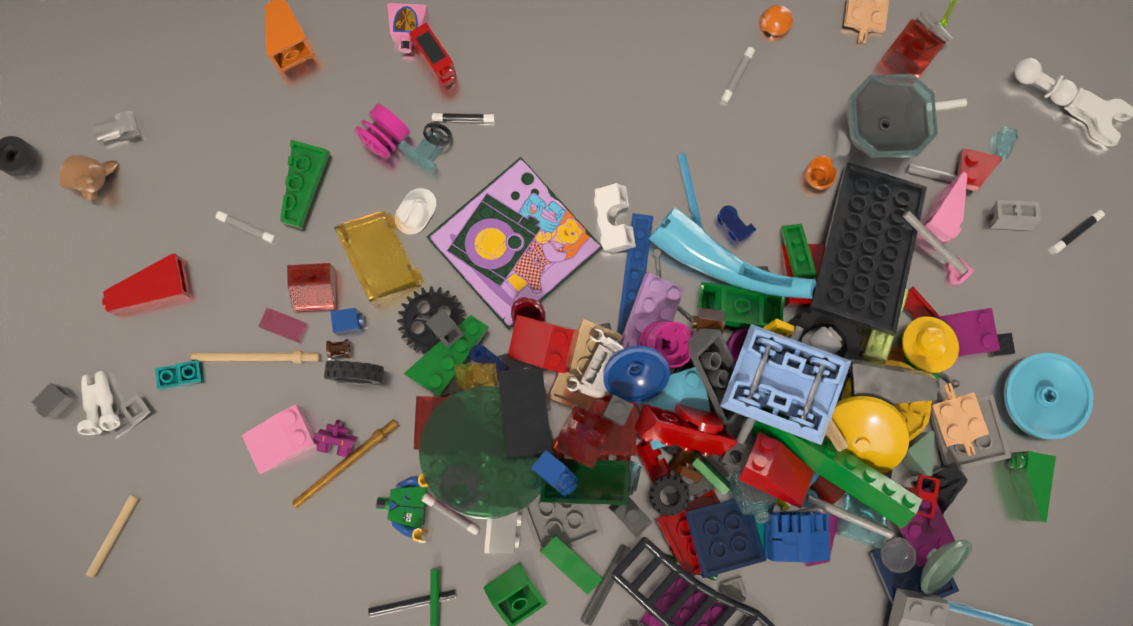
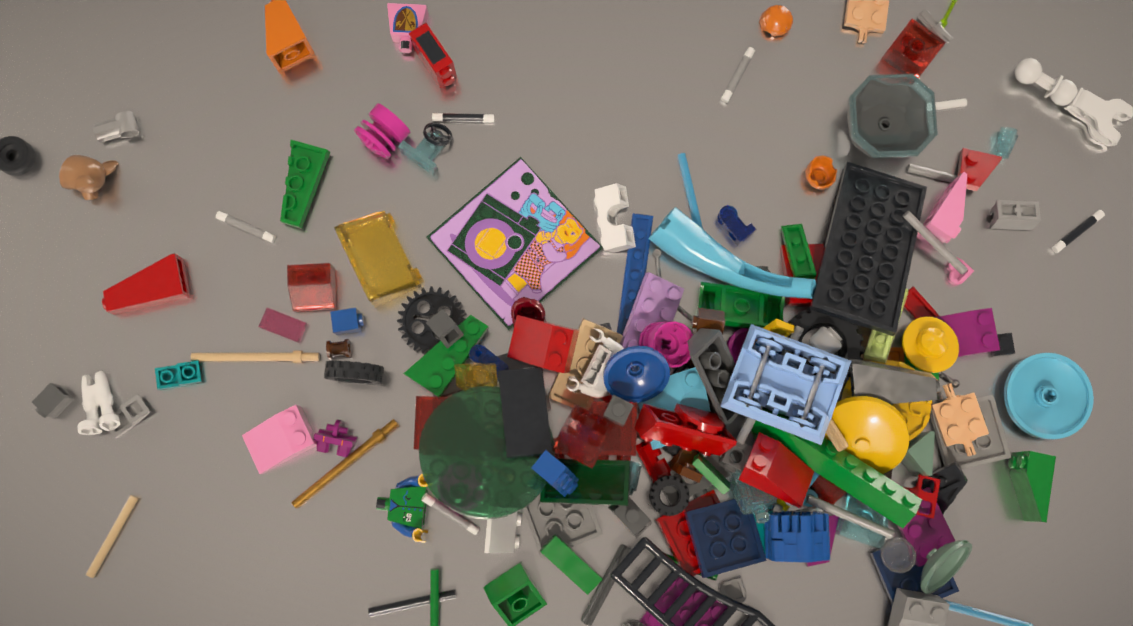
white piece [395,188,436,235] -> none

